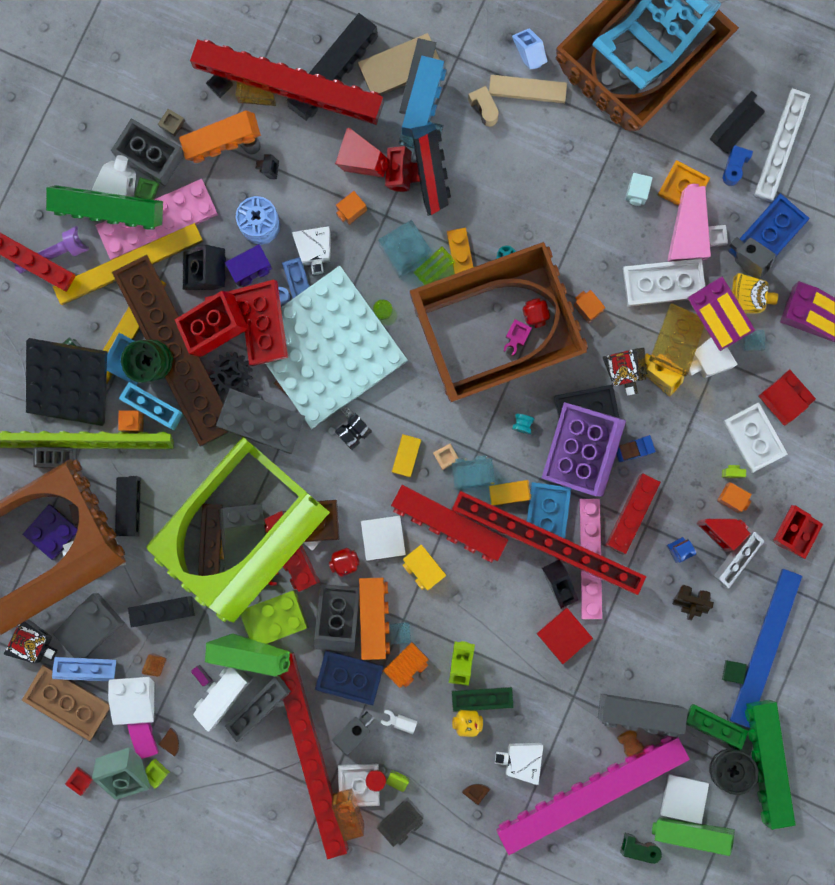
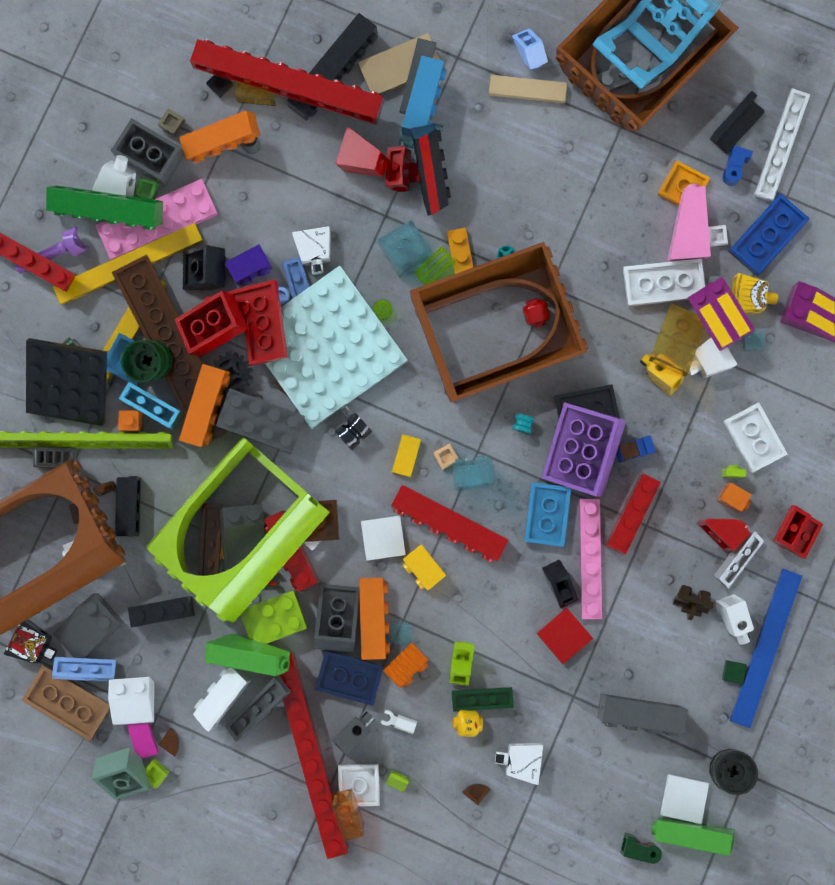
dark purple plate [22,504,78,560] -> none
red tile [65,767,93,796] -> none
clear orange slope [142,653,166,677] -> none
magenta tile [191,665,213,686] -> none
light blue wheel [236,196,281,245] -> none
black tile [255,154,279,179] -> none
red head [329,548,360,577] -> none
orange brick [336,191,367,225] -> none
red tile [366,770,386,791] -> none
clear smoke brick [377,797,424,847] -> none
red brick [452,491,647,595] -> none
tan leg [468,86,499,127] -> none
light orange tile [489,480,531,506] -> none
dark pink brick [496,735,690,855] -> none
dark pink plate [503,319,532,356] -> none
orange brick [574,290,606,323] -> none
torso [603,348,646,396] -> none
clear orange wheel [617,730,644,757] -> none
light aqua brick [625,173,652,206] -> none
blue leg [666,537,696,563] -> none
green plate [686,704,748,750] -> none
dark grey torso [729,237,776,280] -> none
green brick [745,700,796,830] -> none
red brick [758,369,816,426] -> none
none -> reddish brown tile [92,481,116,497]
none -> orange brick [179,364,230,447]
none -> white torso [716,594,754,645]

